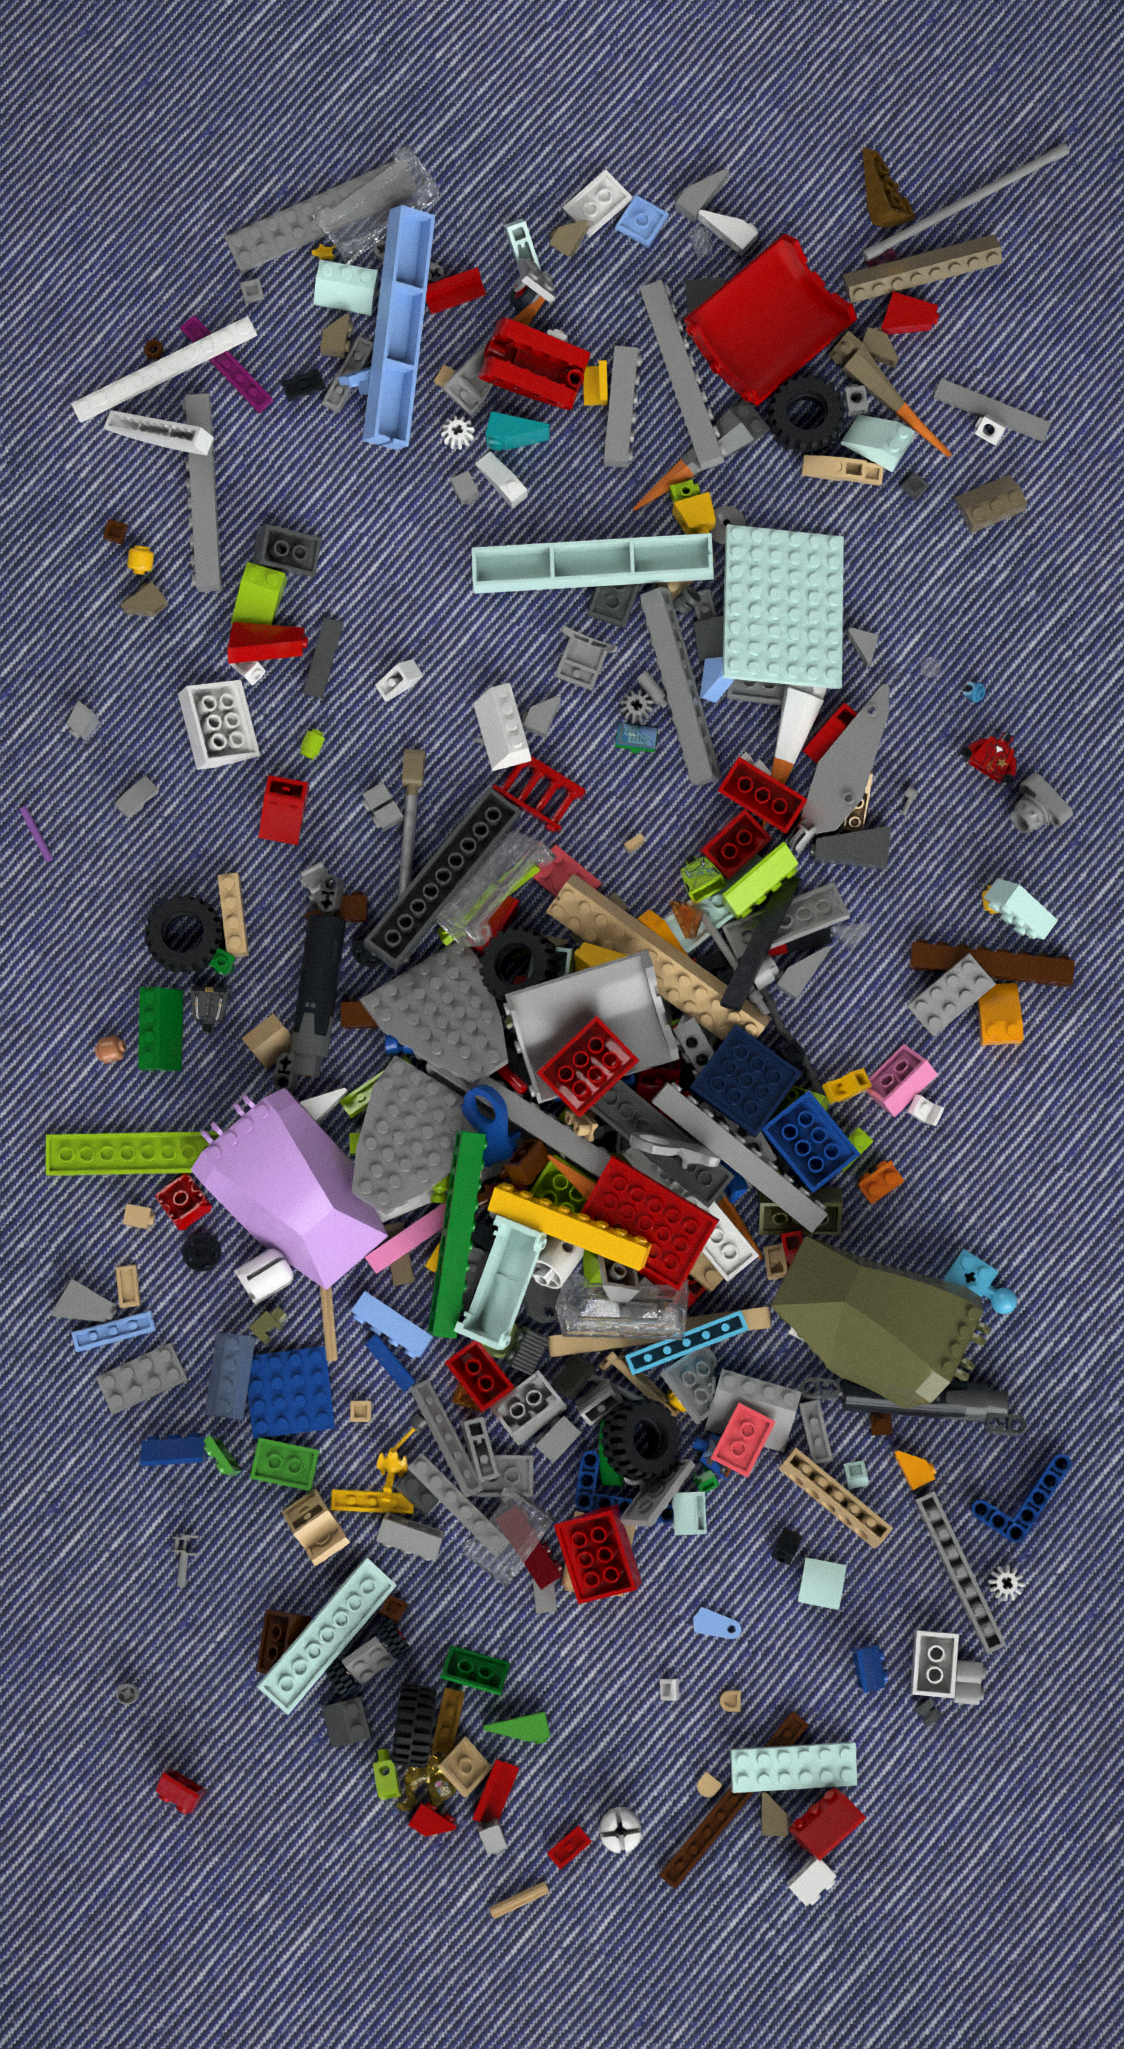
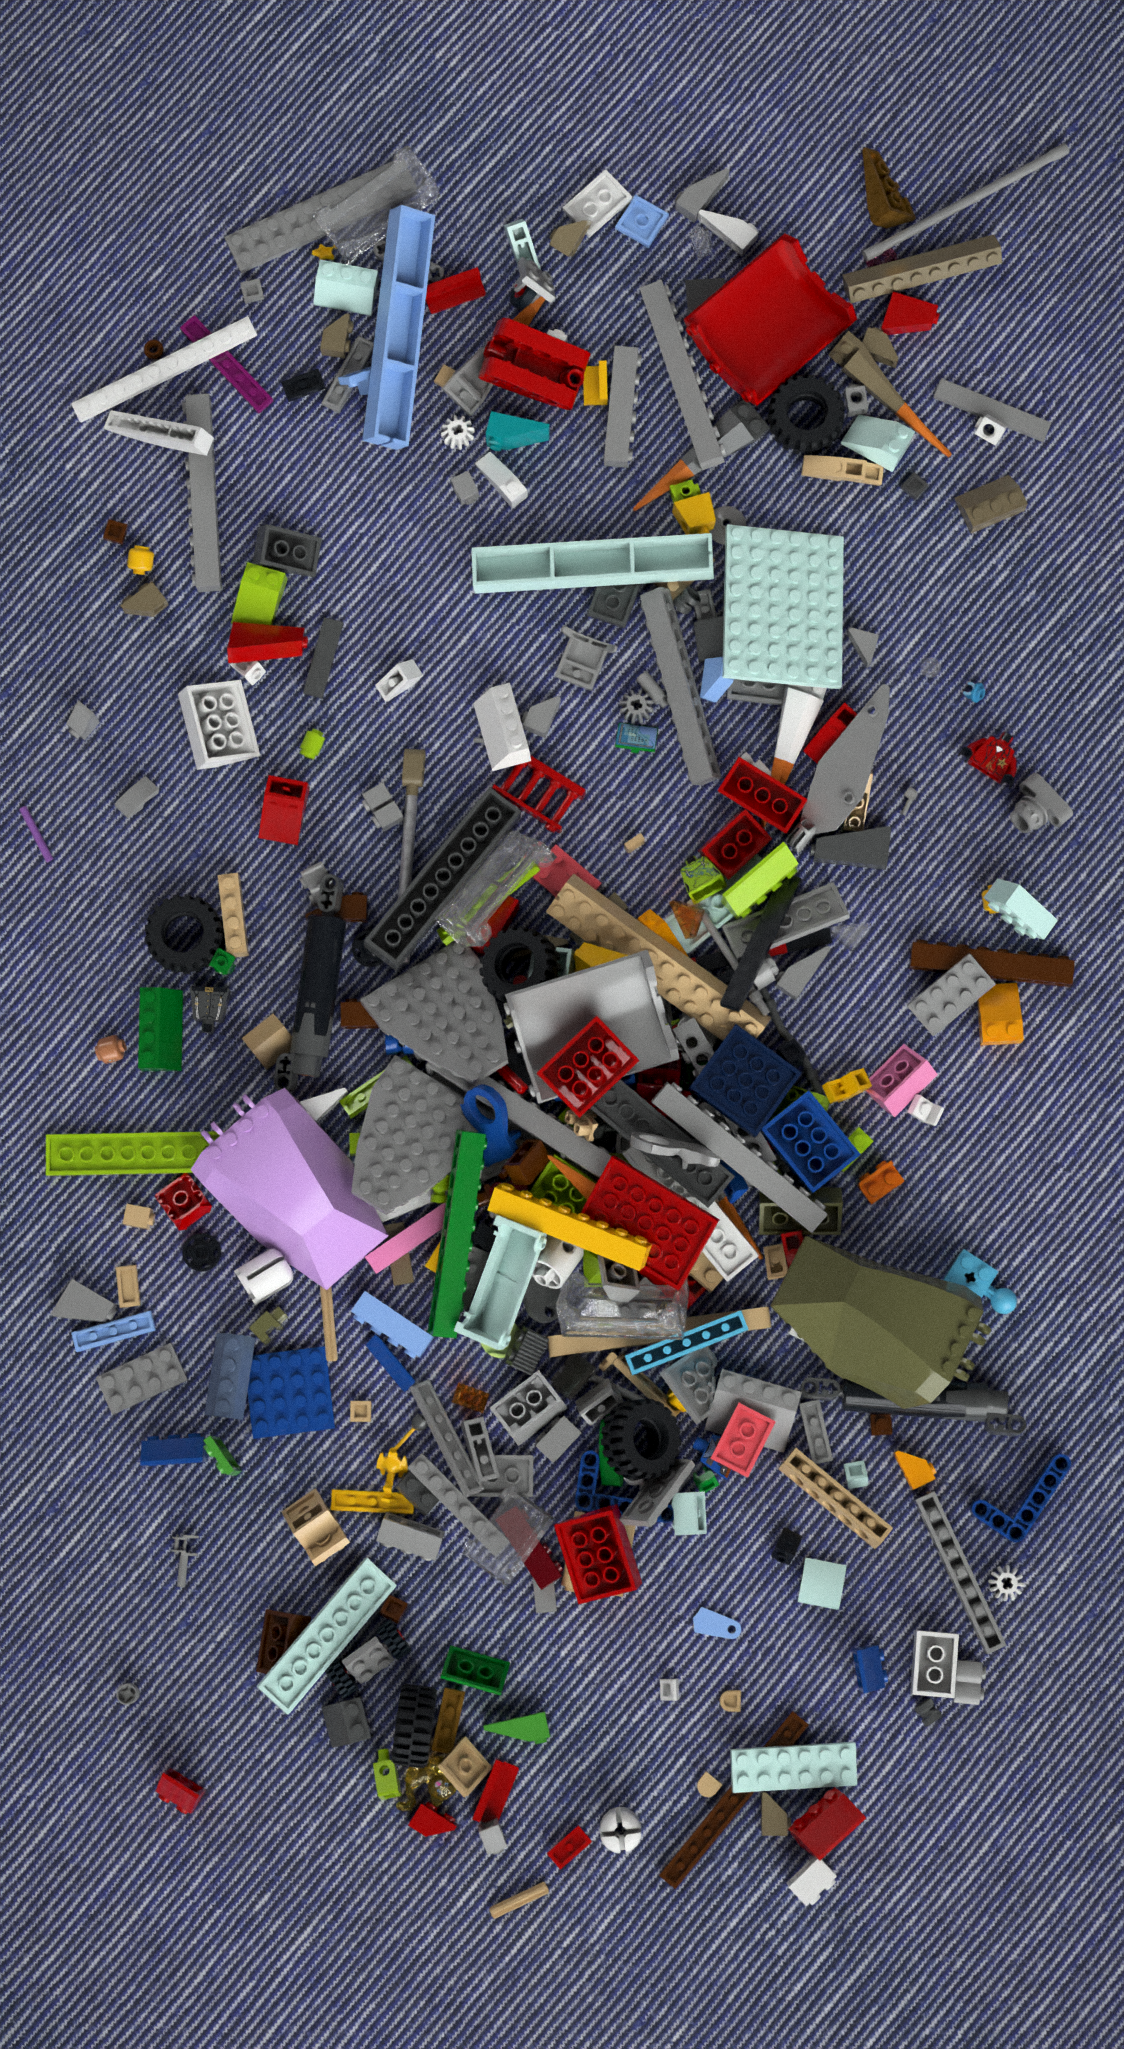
bright green plate [250,1438,320,1491] -> none
red slope [444,1340,515,1412] -> none

